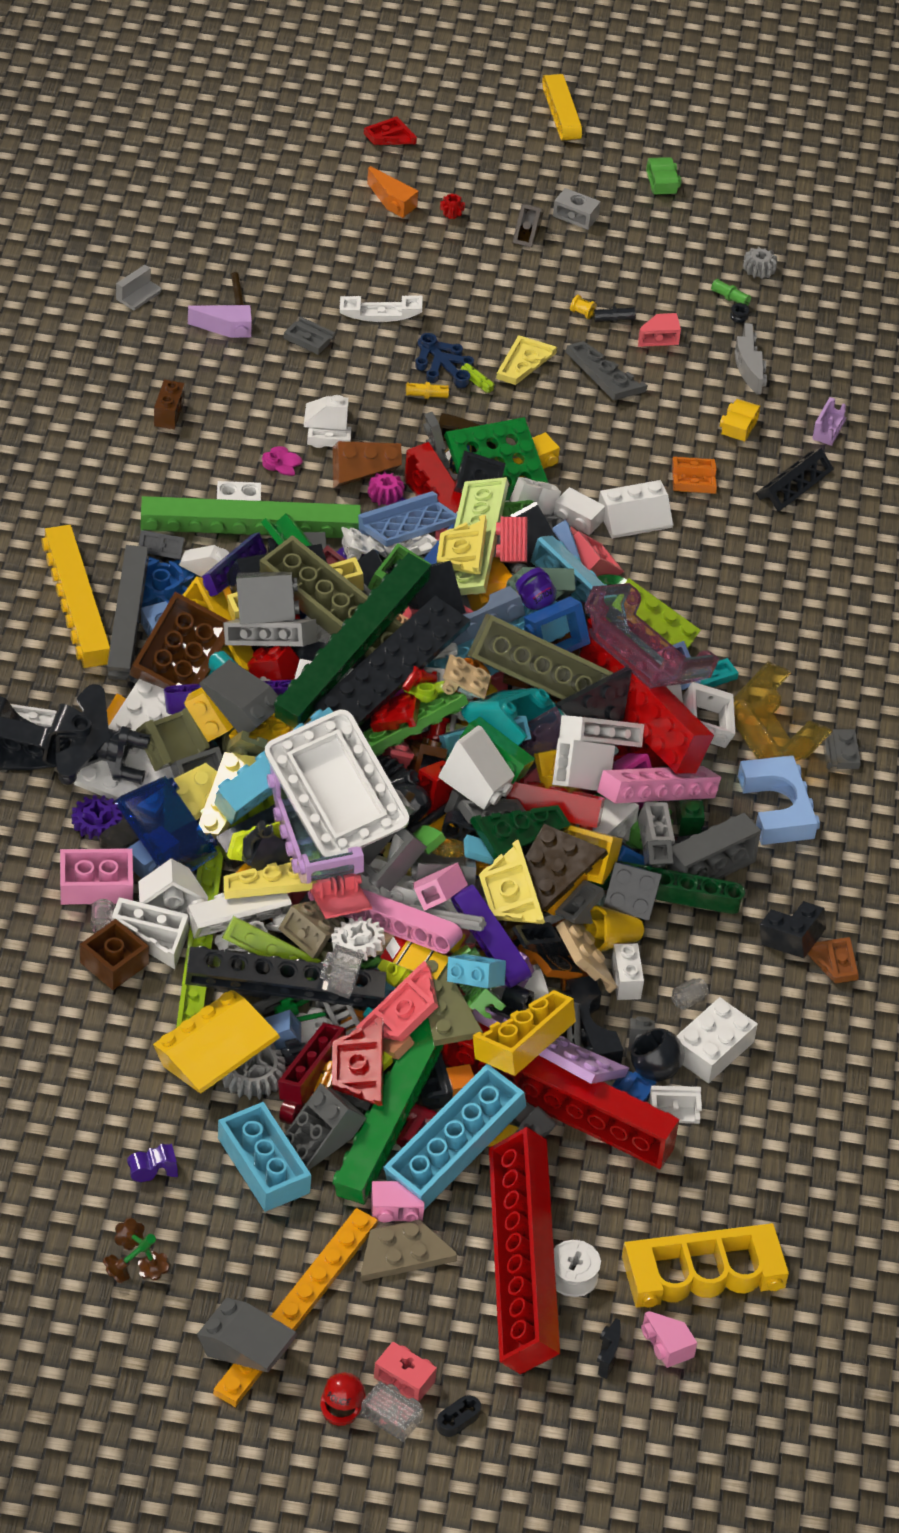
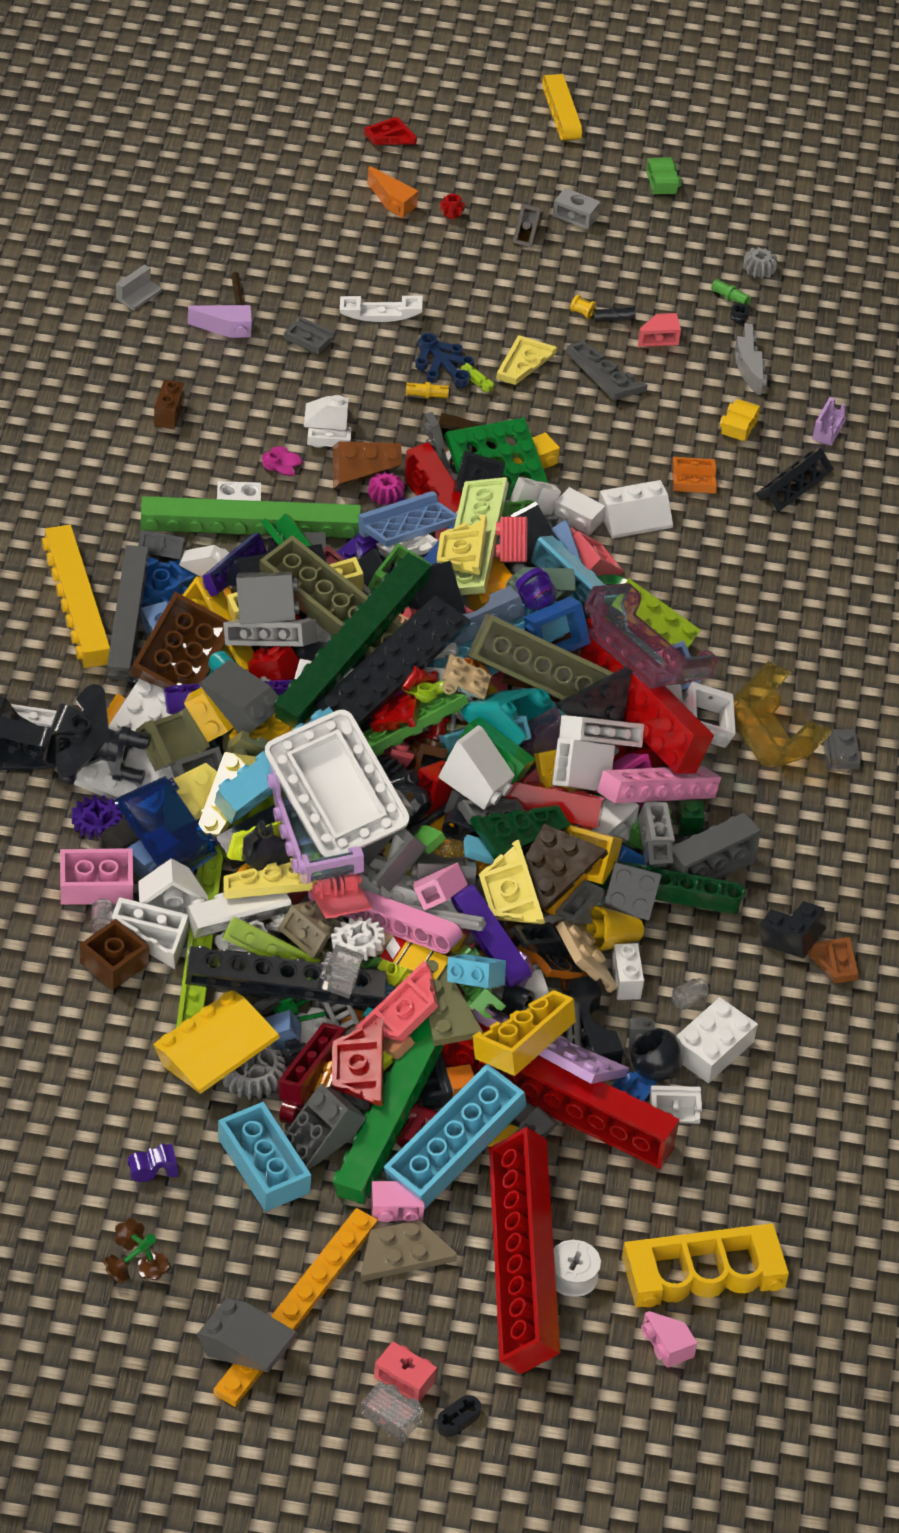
red helmet [320,1372,366,1426] -> none
white hinge [341,527,387,560] -> none
black slope [597,1318,621,1379] -> none
teal plate [696,658,739,687] -> none
light blue arch [738,755,820,845] -> none

